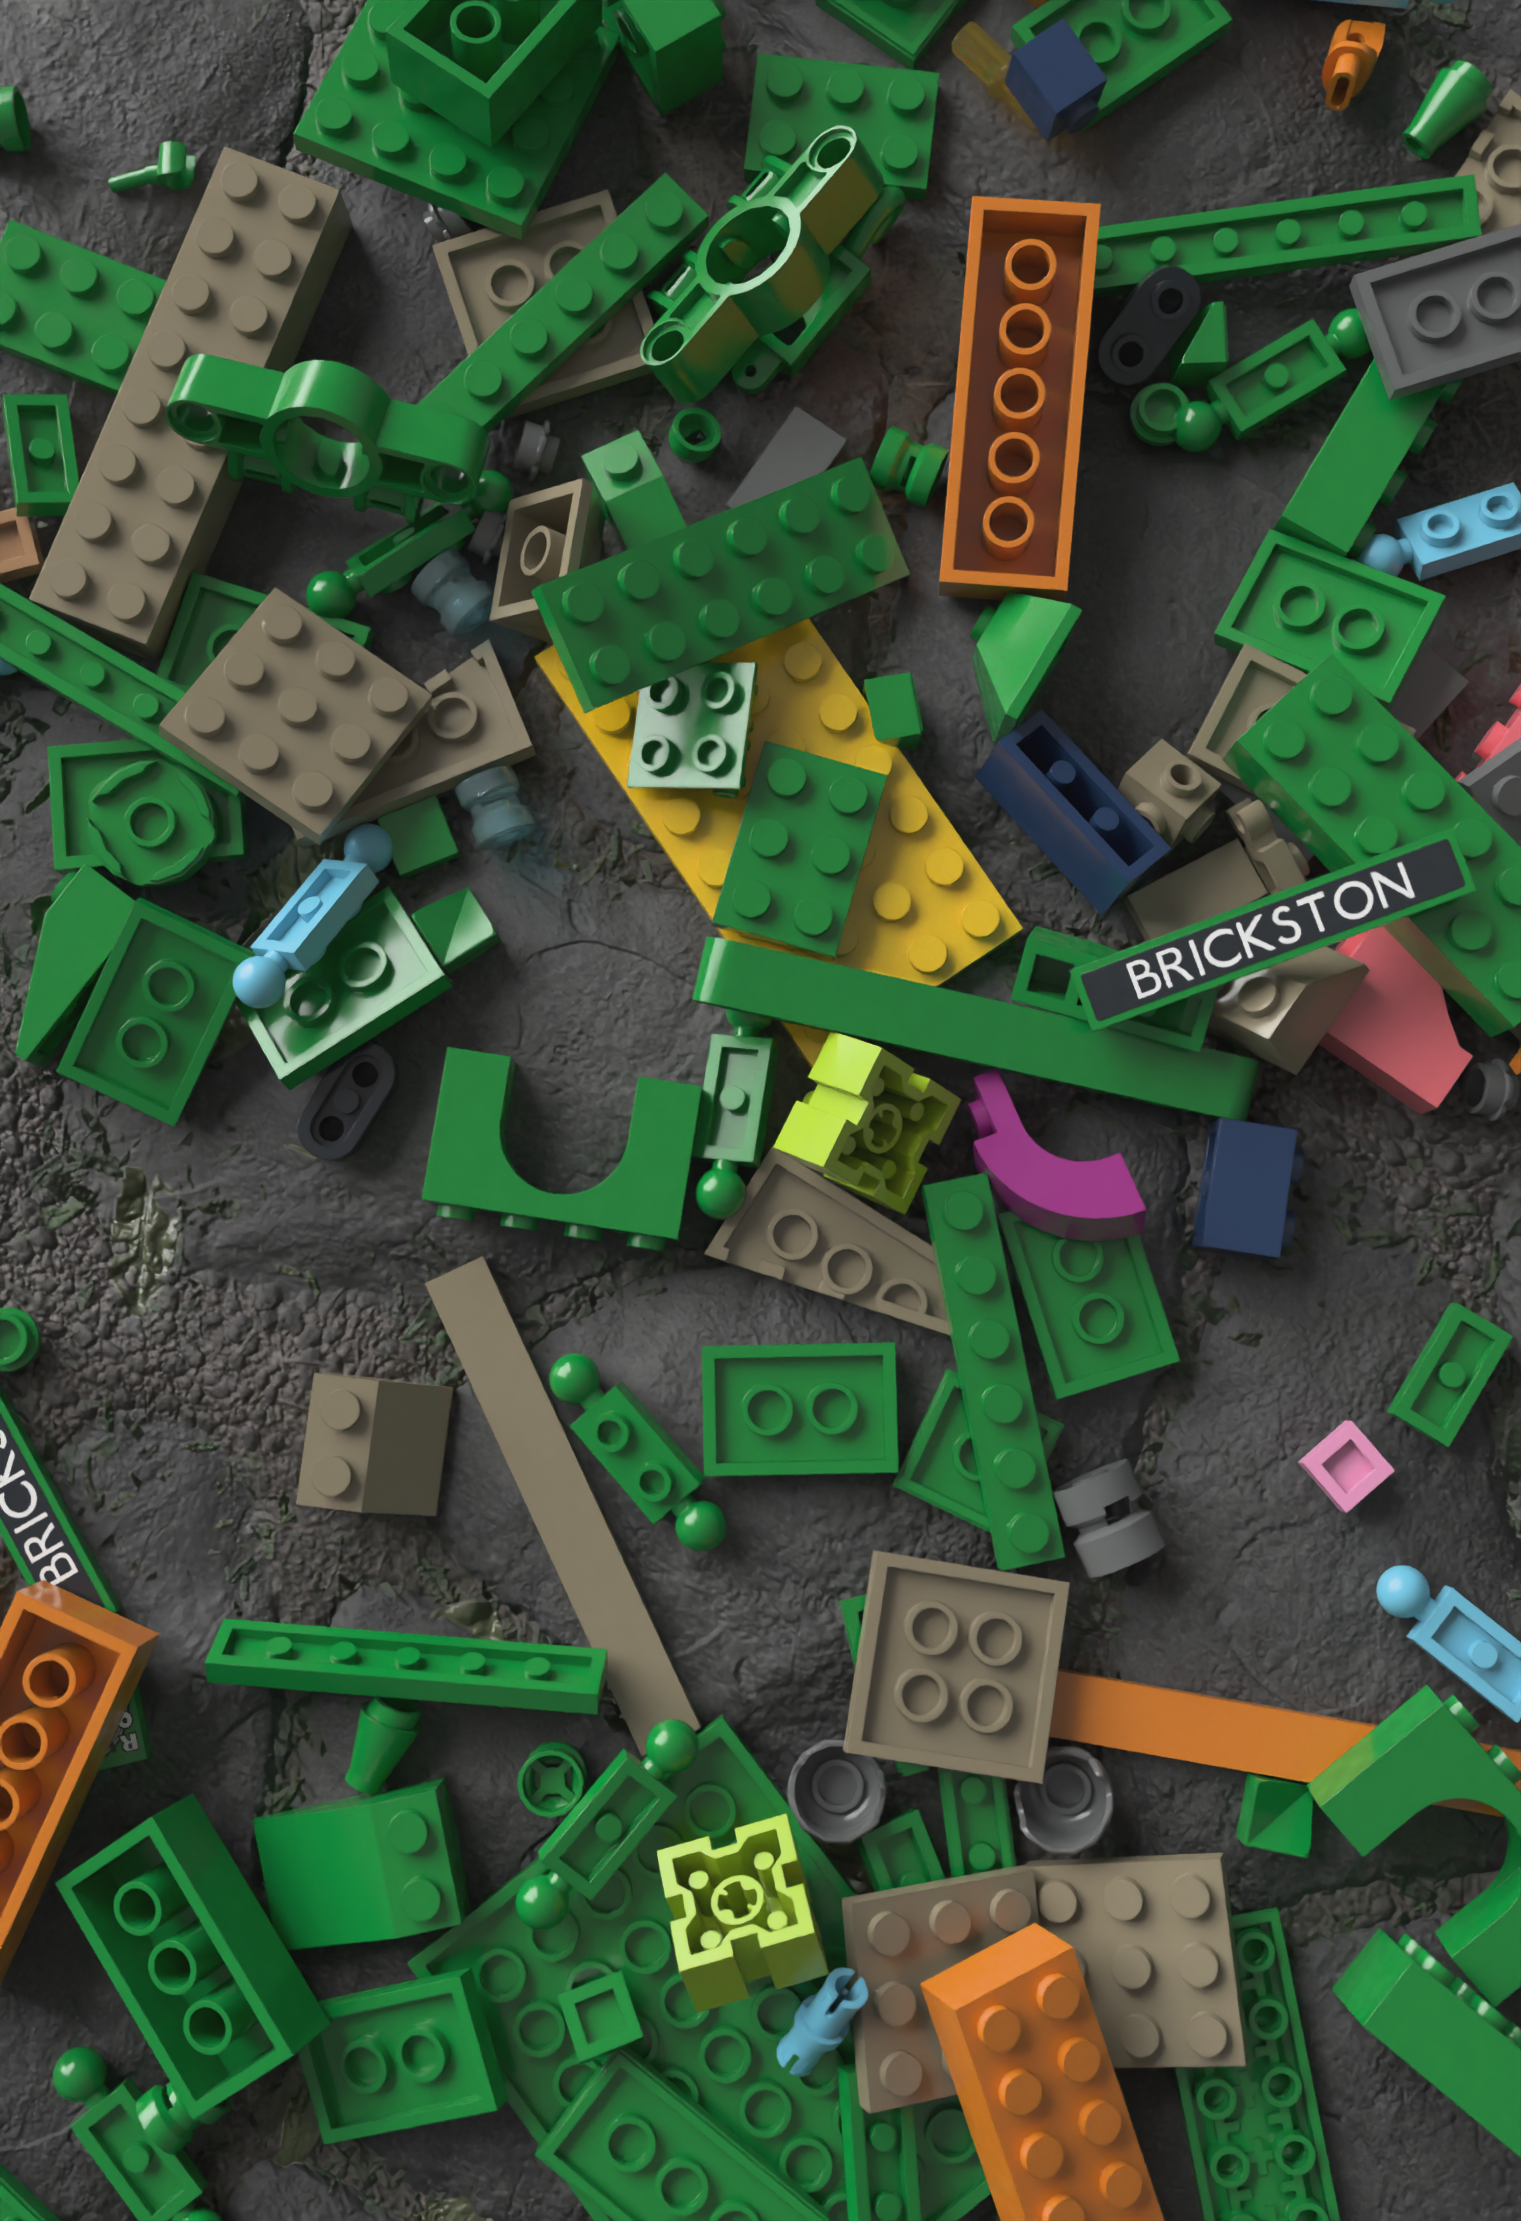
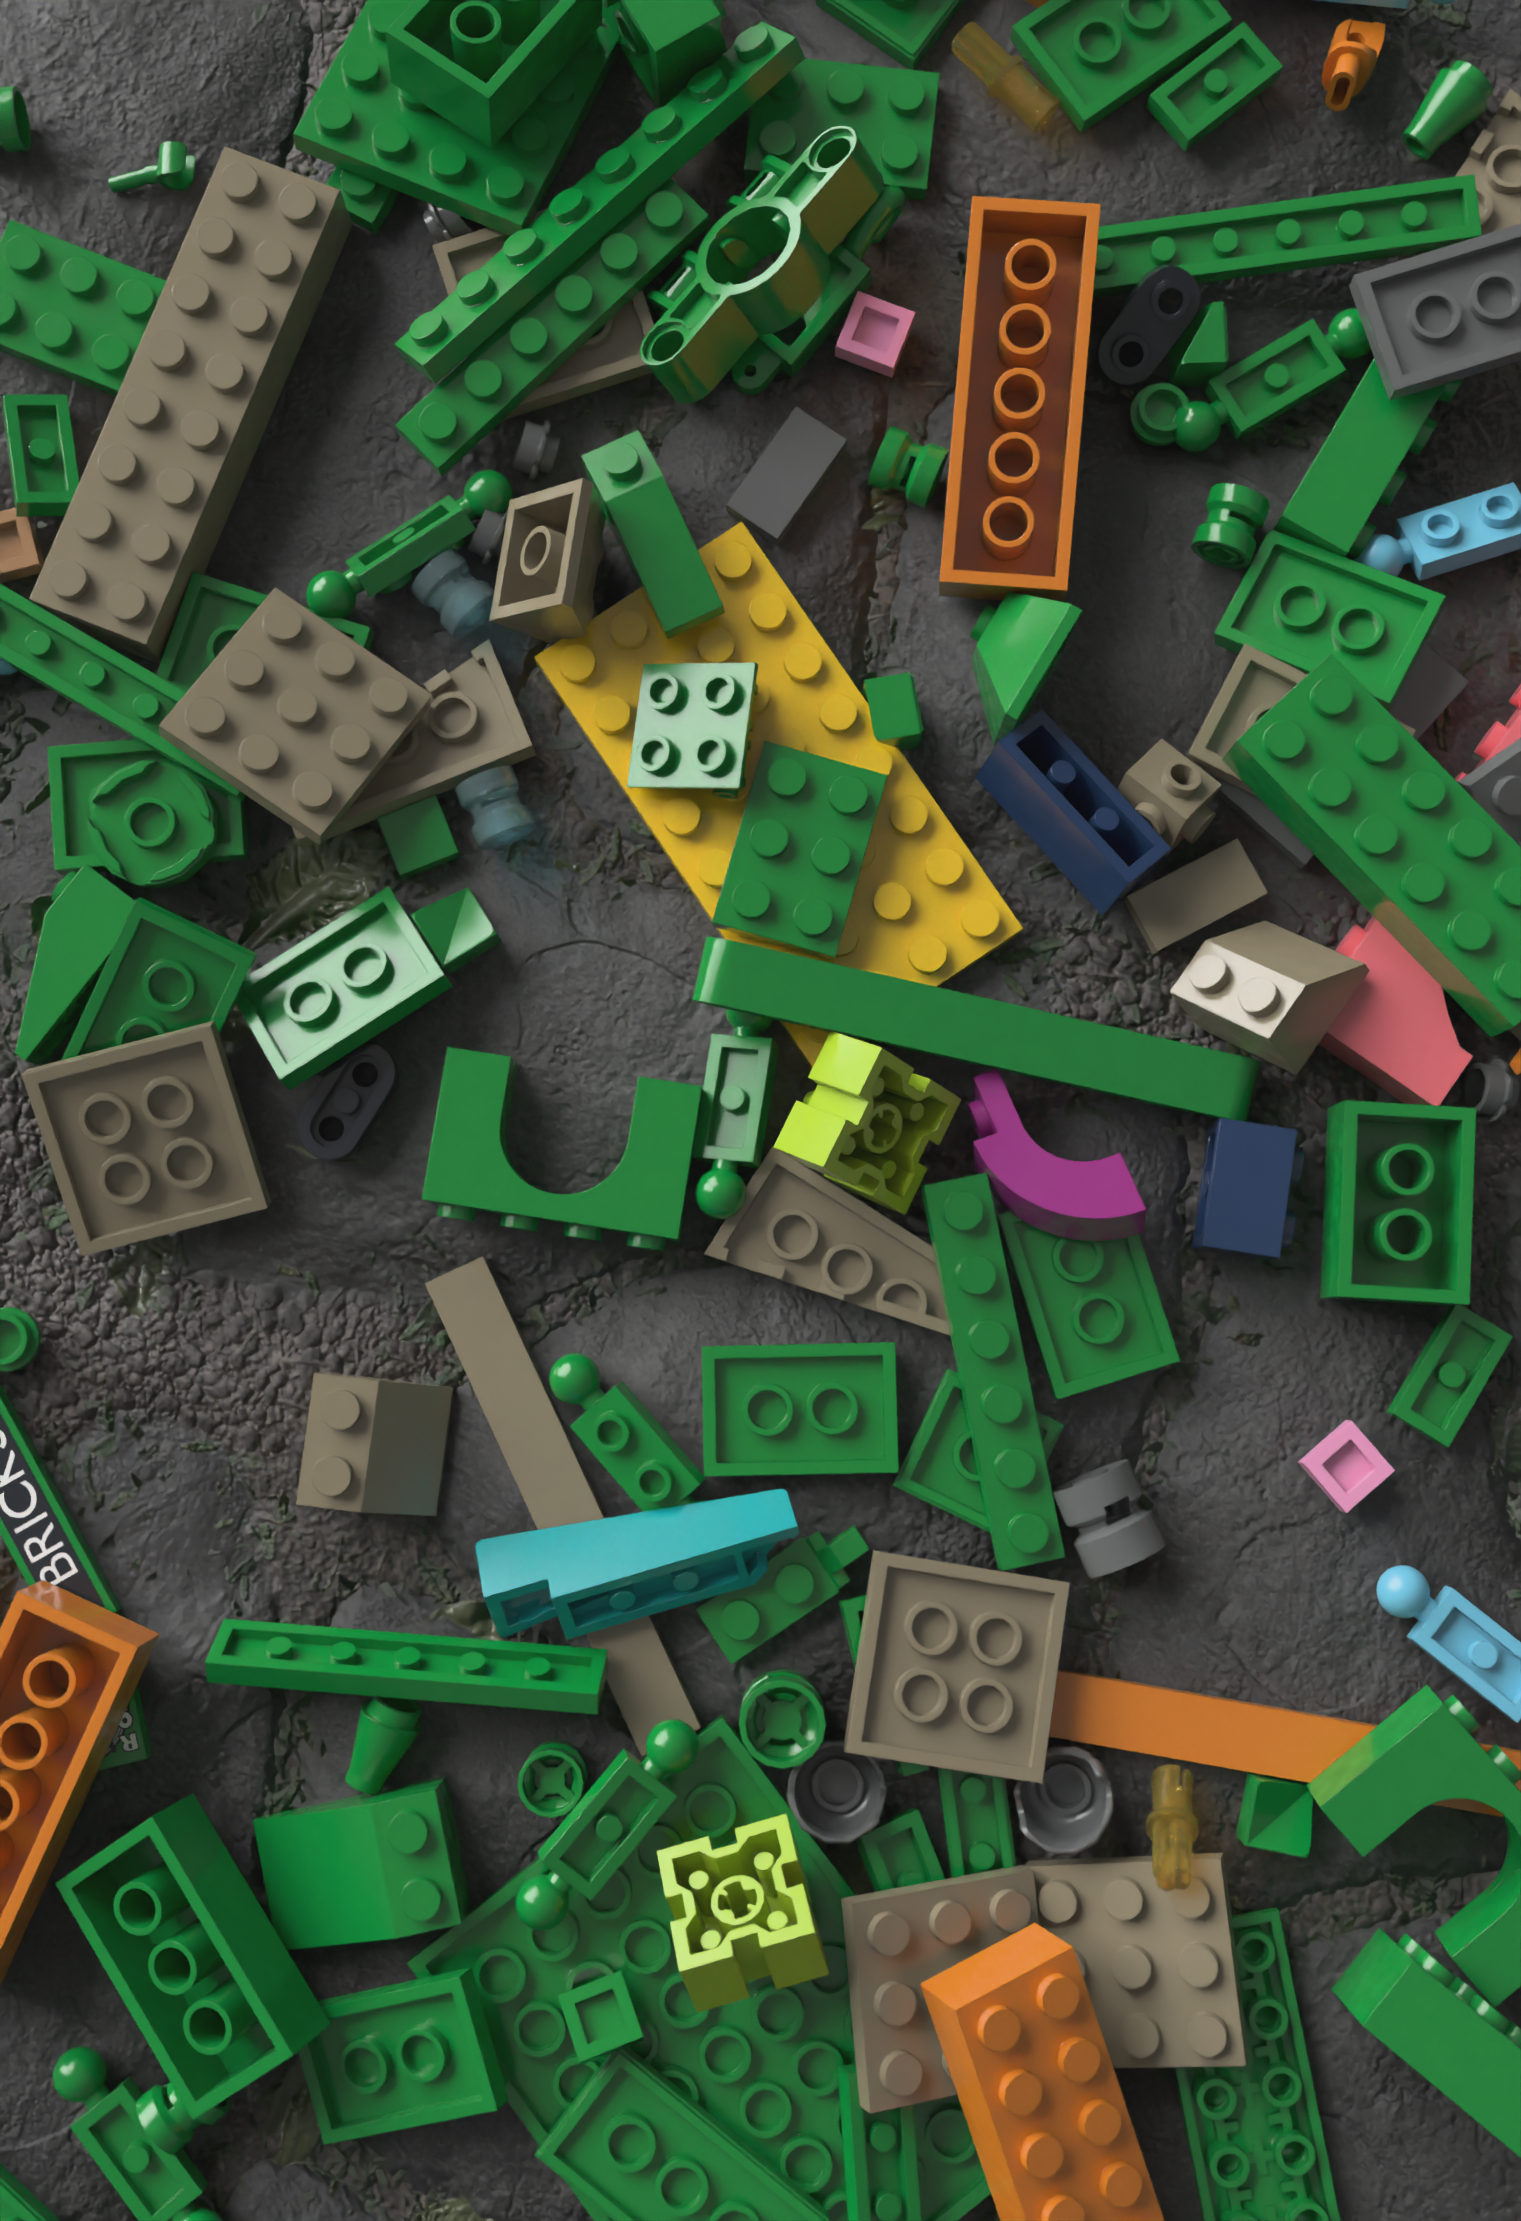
green piece [165,354,491,525] -> none
medium azure plate [233,823,393,1008] -> none
green plate [531,457,910,714] -> none
green hinge [669,408,721,465] -> none
medium azure pin [777,1967,868,2077] -> none
dark blue brick [1004,18,1107,142] -> none
green slope [1011,926,1219,1053] -> none
tile [1069,827,1477,1033] -> none
dark tan plate [1226,798,1310,896] -> none
none -> dark tan plate [21,1021,271,1256]
none -> green plate [326,166,401,234]
none -> green plate [394,21,805,384]
none -> teal wedge [475,1489,799,1640]
none -> green hinge [696,1525,870,1665]
none -> green wheel [739,1668,826,1769]
none -> bright pink plate [835,291,916,378]
none -> green plate [1146,21,1283,152]
none -> clear yellow axle [1146,1764,1199,1892]
none -> green wheel [1191,483,1270,569]
none -> green brick [1320,1100,1476,1306]

